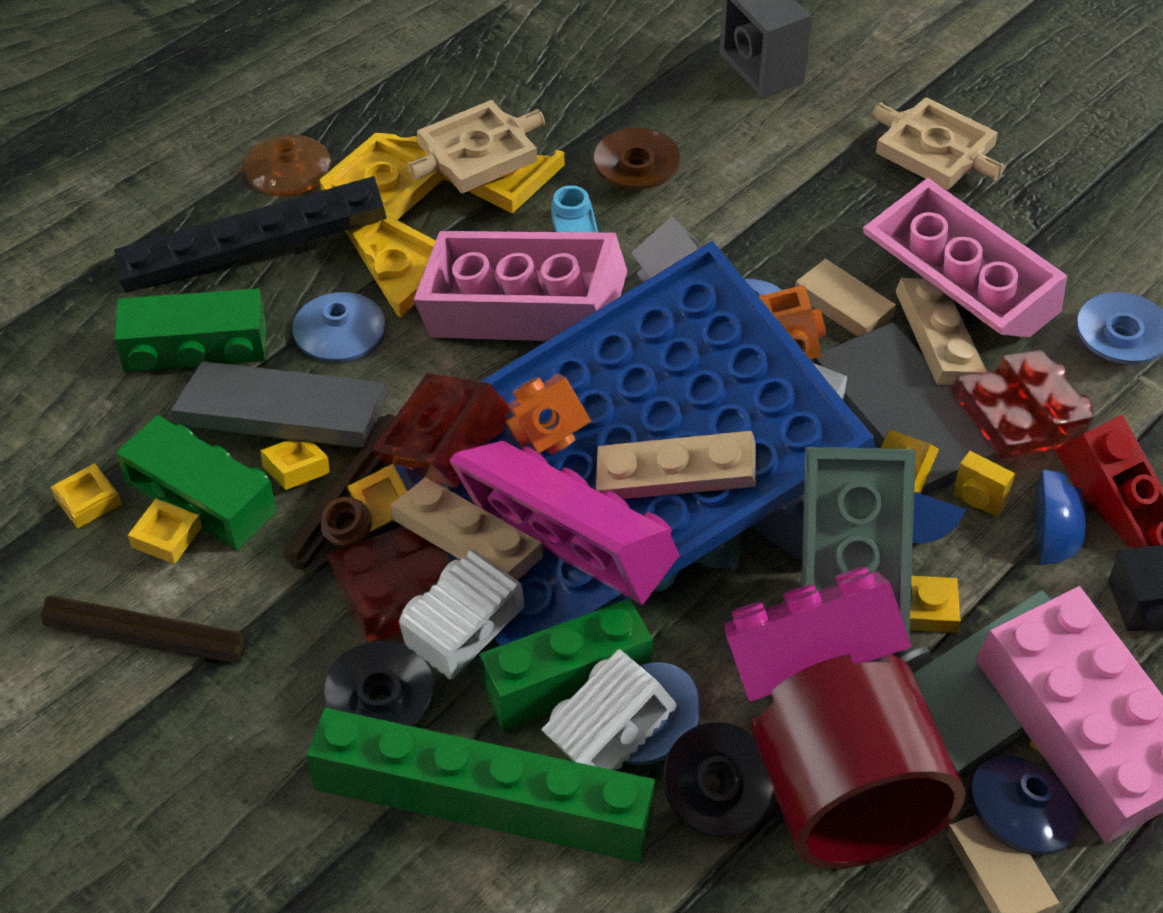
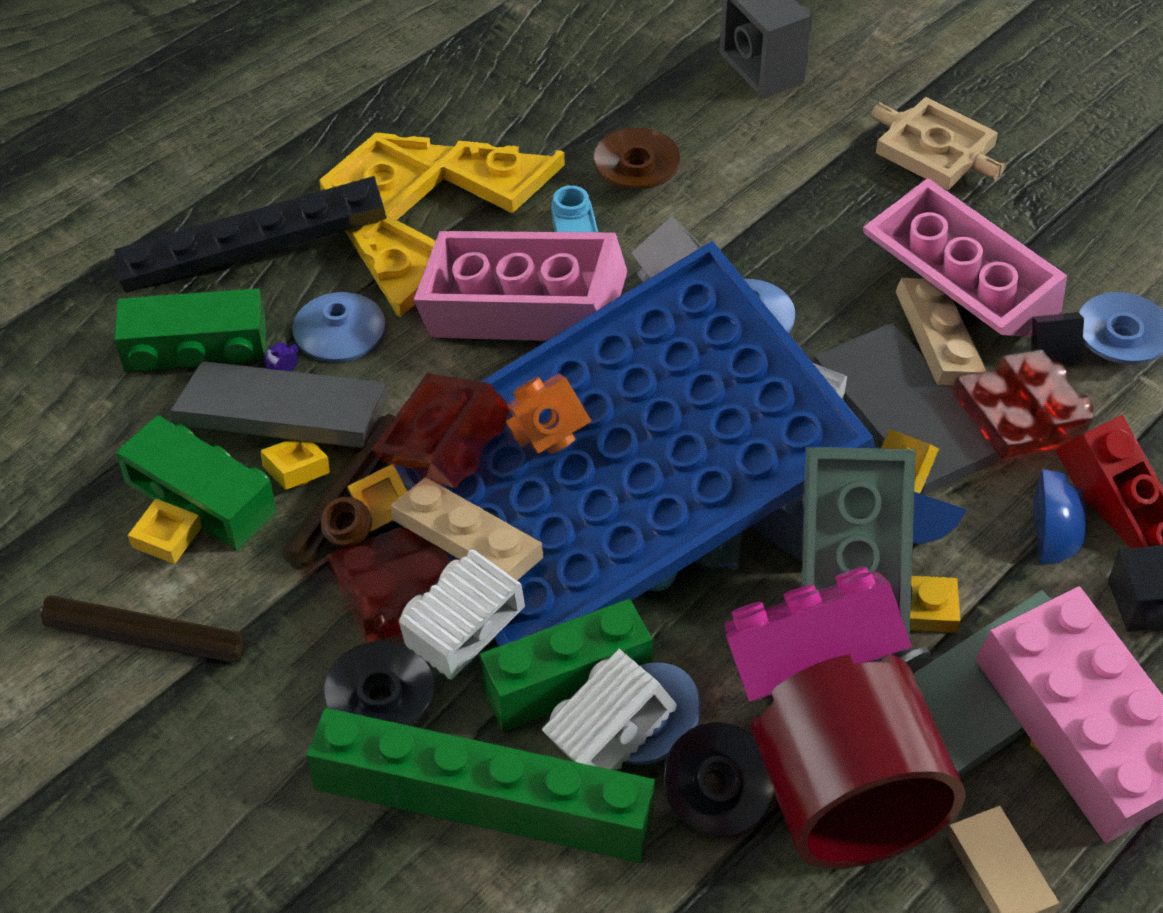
yellow tile [50,463,122,529] -> none
clear orange dish [244,134,331,196] -> none
tan plate [407,100,545,194] -> none
dark pink slope [449,441,680,605] -> none
tan plate [596,431,756,499] -> none
orange brick [758,285,826,359] -> none
tan tile [795,259,896,337] -> none
yellow plate [953,451,1015,517] -> none
dark blue dish [969,756,1079,855] -> none
none -> dark purple piece [263,343,299,372]
none -> black tile [1030,312,1084,367]

